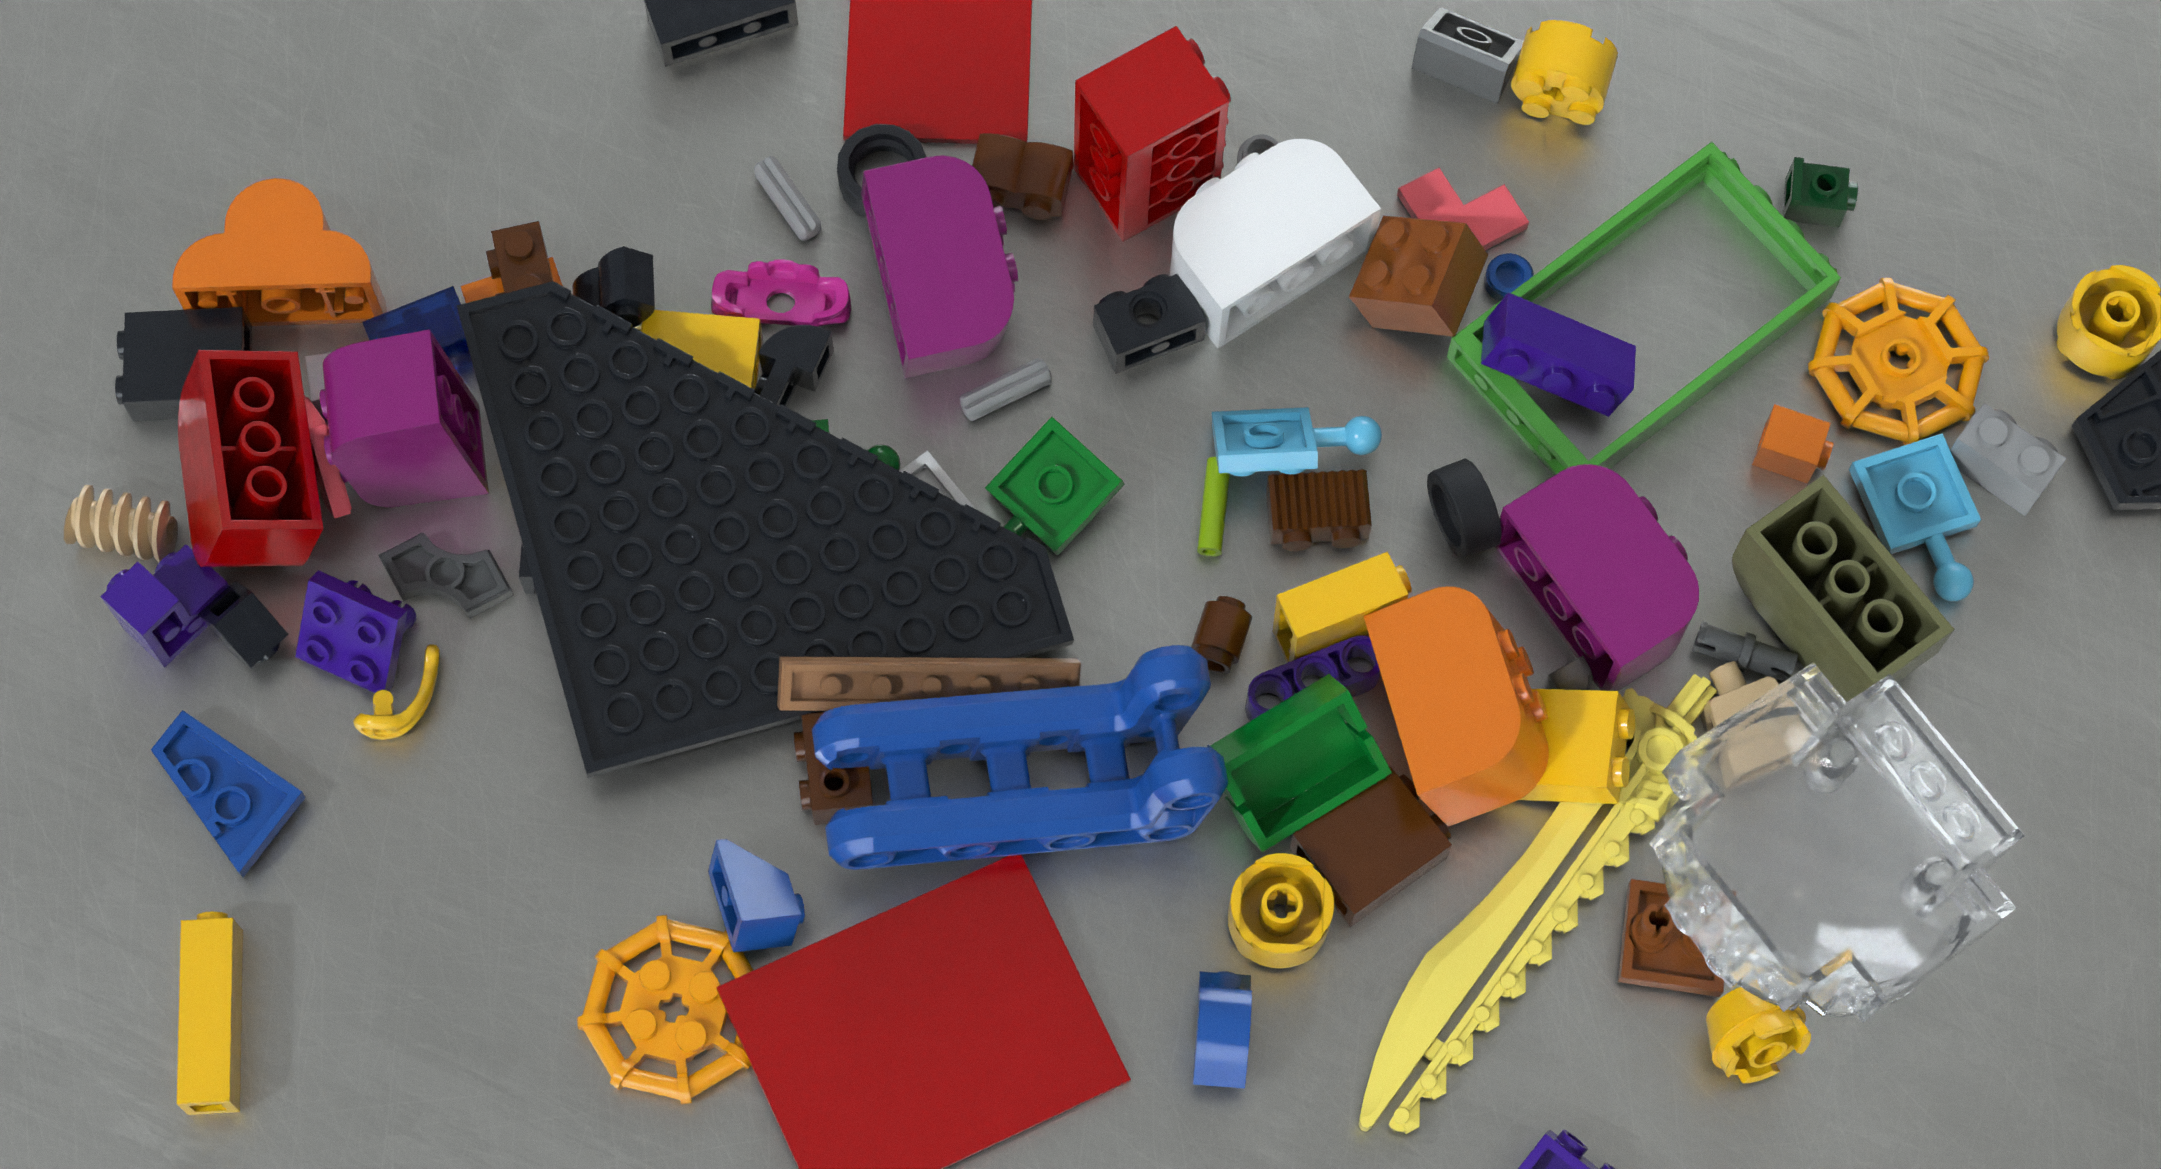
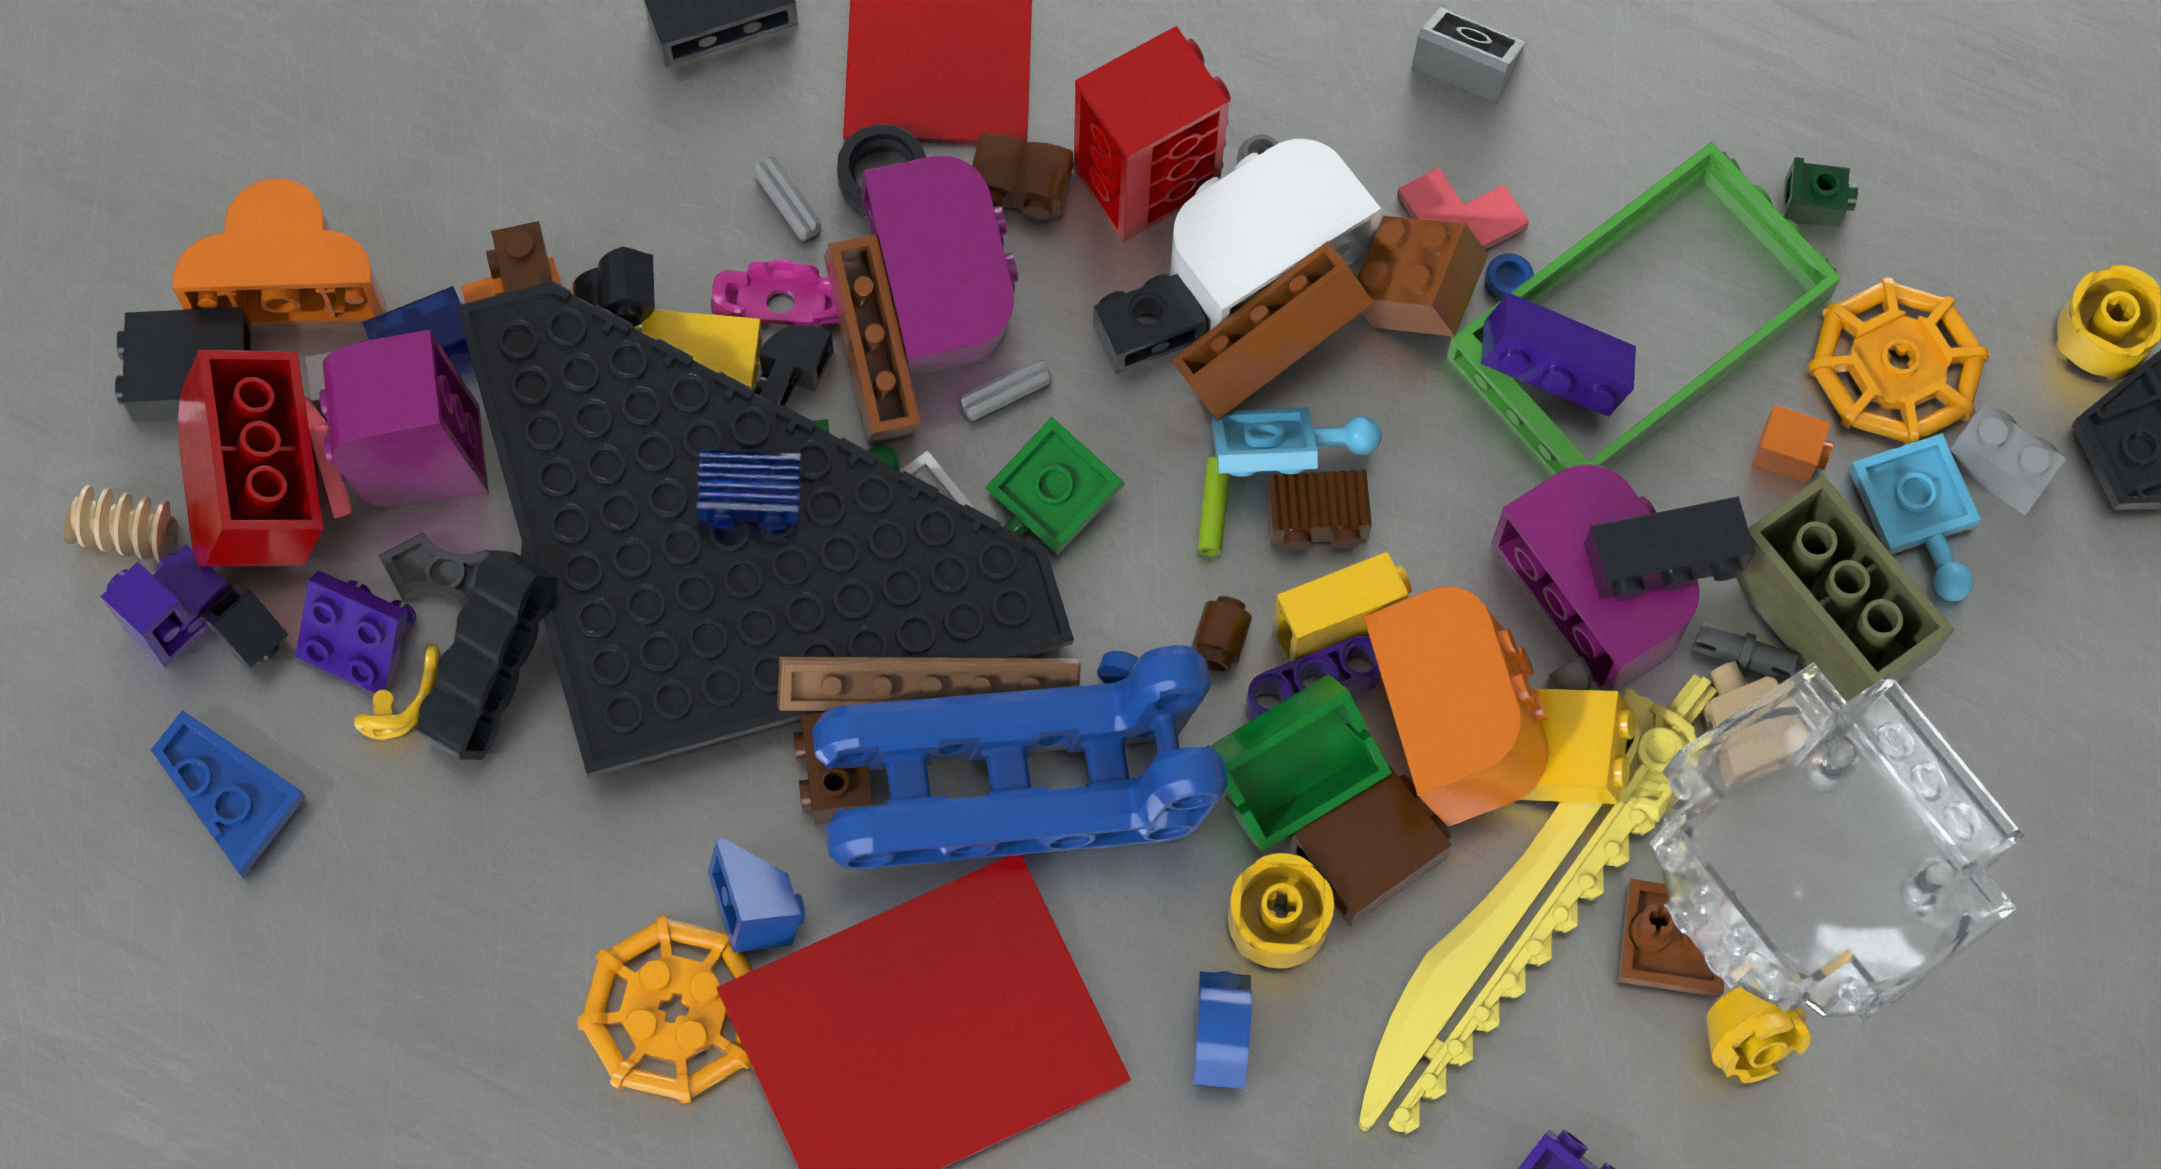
yellow brick [177,911,243,1115] -> none
black tyre [1427,458,1502,559] -> none
yellow brick [1511,20,1618,125] -> none
none -> black brick [417,550,558,760]
none -> clear blue brick [697,450,801,530]
none -> dark orange brick [824,234,921,444]
none -> blue tile [1097,651,1139,684]
none -> dark orange brick [1171,241,1373,421]
none -> black brick [1584,496,1755,601]

